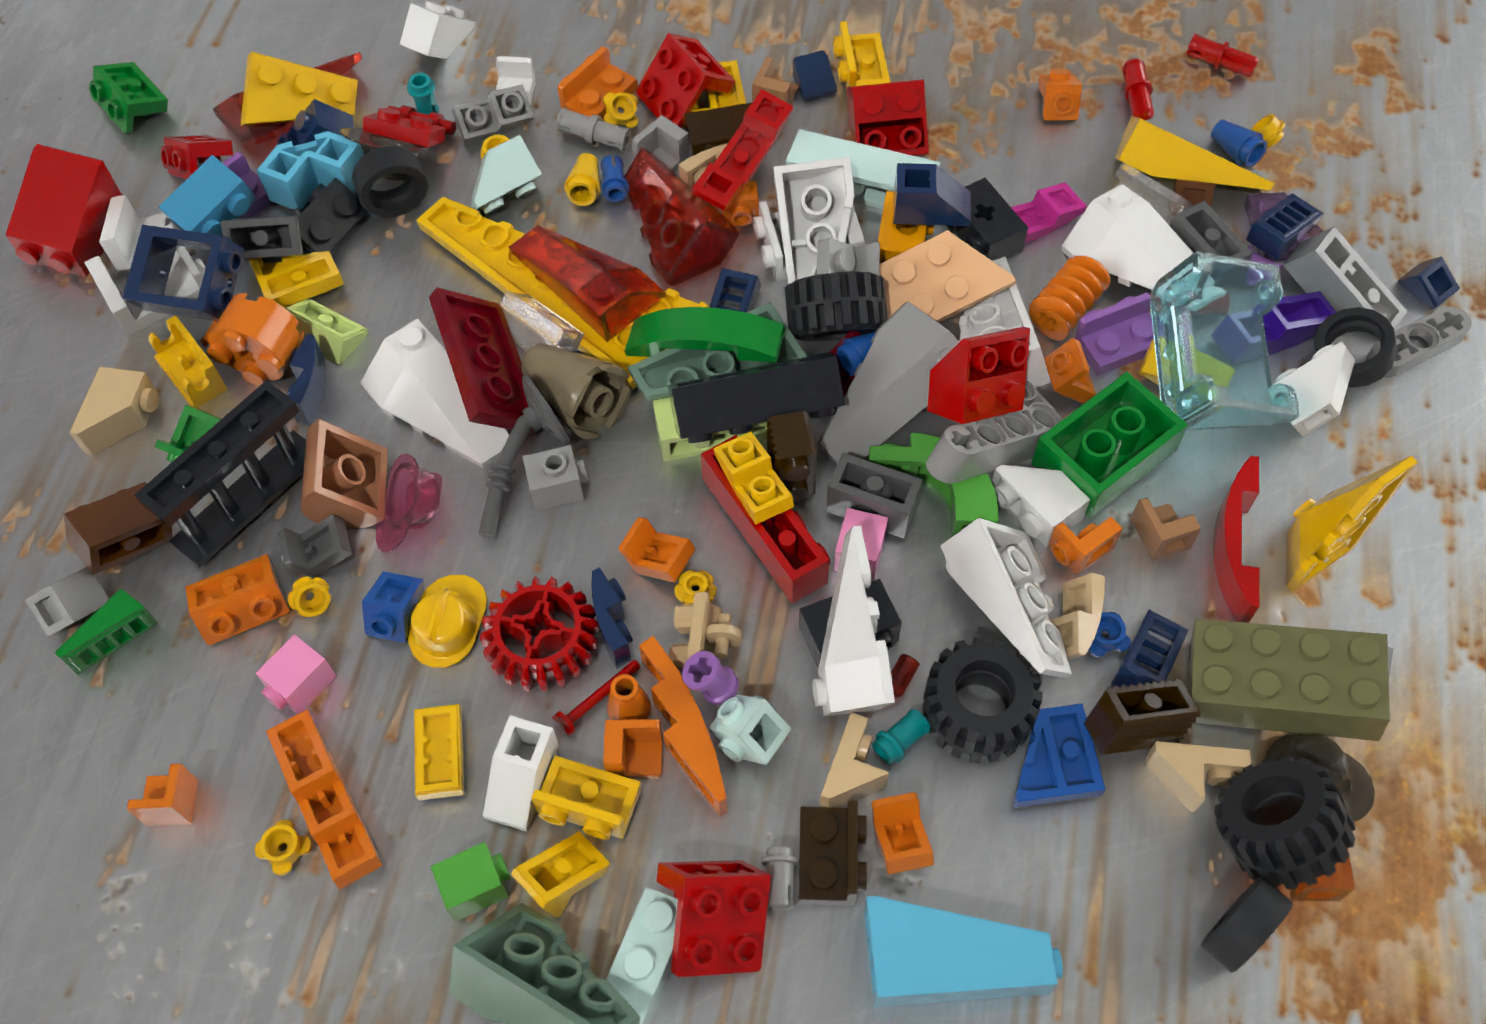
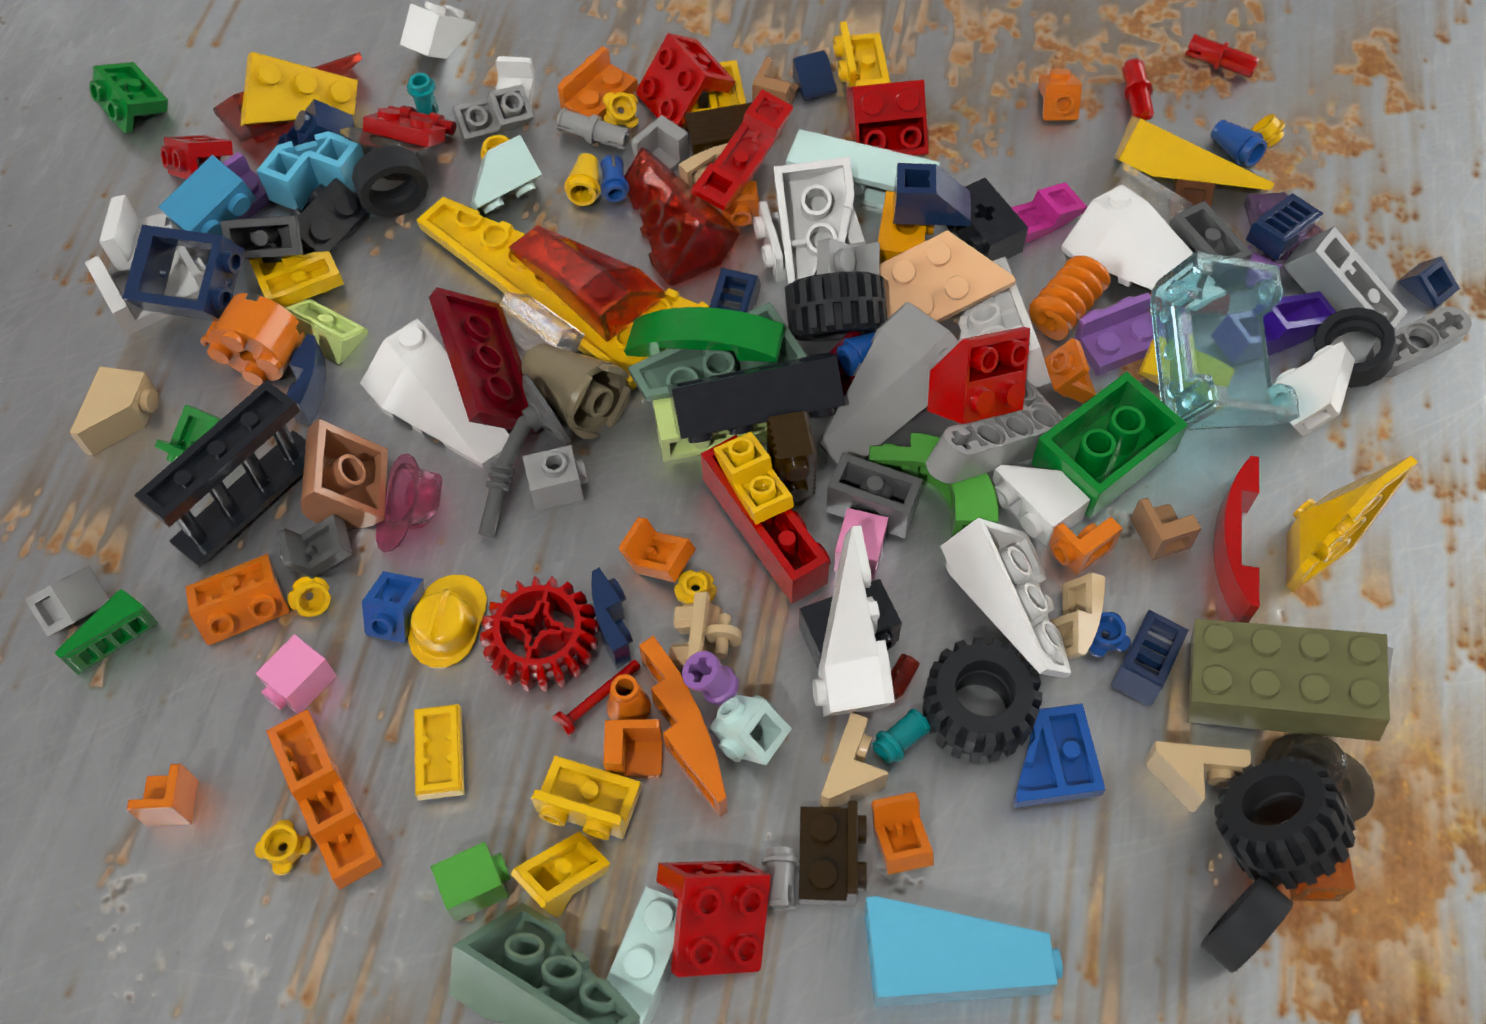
red slope [5,144,122,277] -> none
reddish brown brick [64,482,172,575] -> none
yellow hinge [149,315,228,408] -> none
white slope [483,715,560,832] -> none
dark brown brick [1084,678,1200,755] -> none

